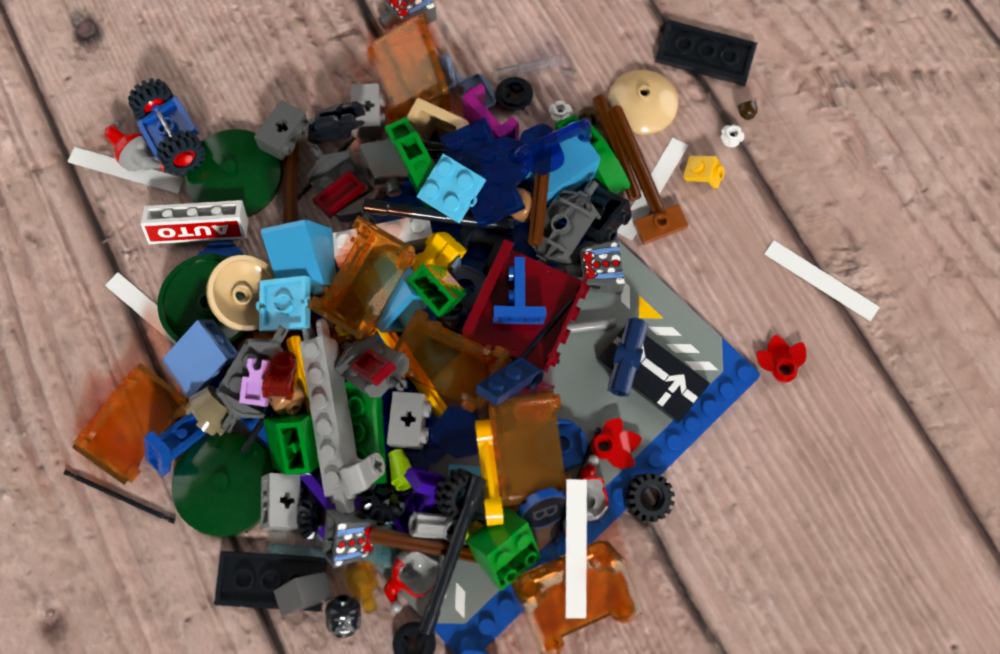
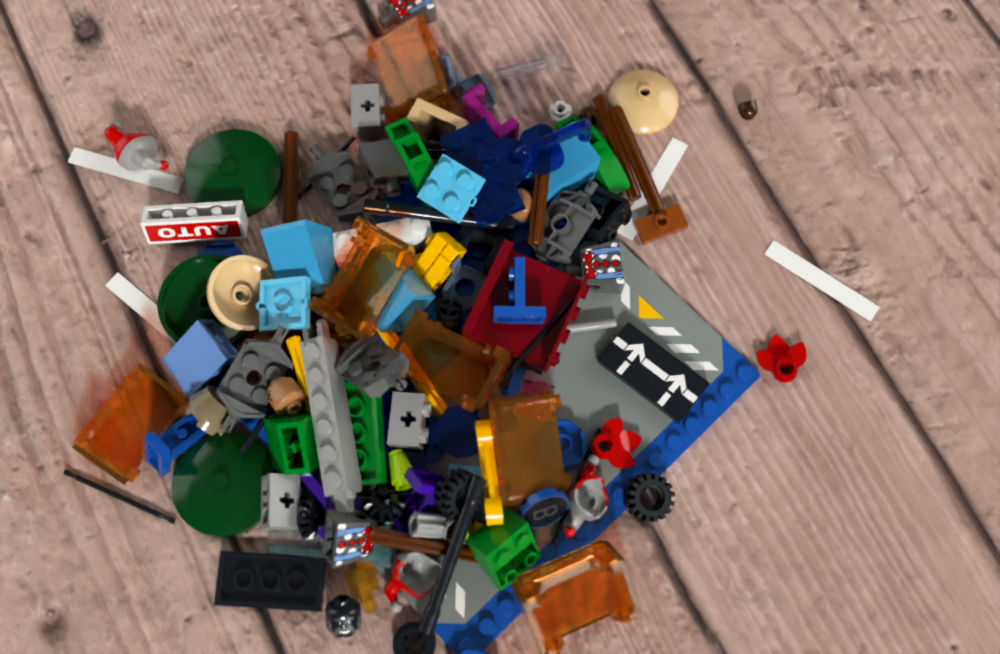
plate [128,79,206,176] -> none
lavender plate [239,358,271,407] -> none
dark grey brick [254,100,309,161] -> none
clear red piece [262,351,299,400] -> none
dark grey slope [274,572,334,617] -> none
black plate [307,101,366,144] -> none
dark red tile [312,170,366,219] -> none
light grey piece [338,453,385,495] -> none
dark red tile [350,349,397,387] -> none
green torso [406,263,467,317] -> none
dark blue plate [475,357,544,406] -> none
black gear [496,77,533,113] -> none
white sticker [566,480,587,618] -> none
dark blue piece [607,317,649,397] -> none
black tile [655,19,757,86] -> none
yellow bracket [683,156,724,189] -> none
white plate [720,125,744,147] -> none

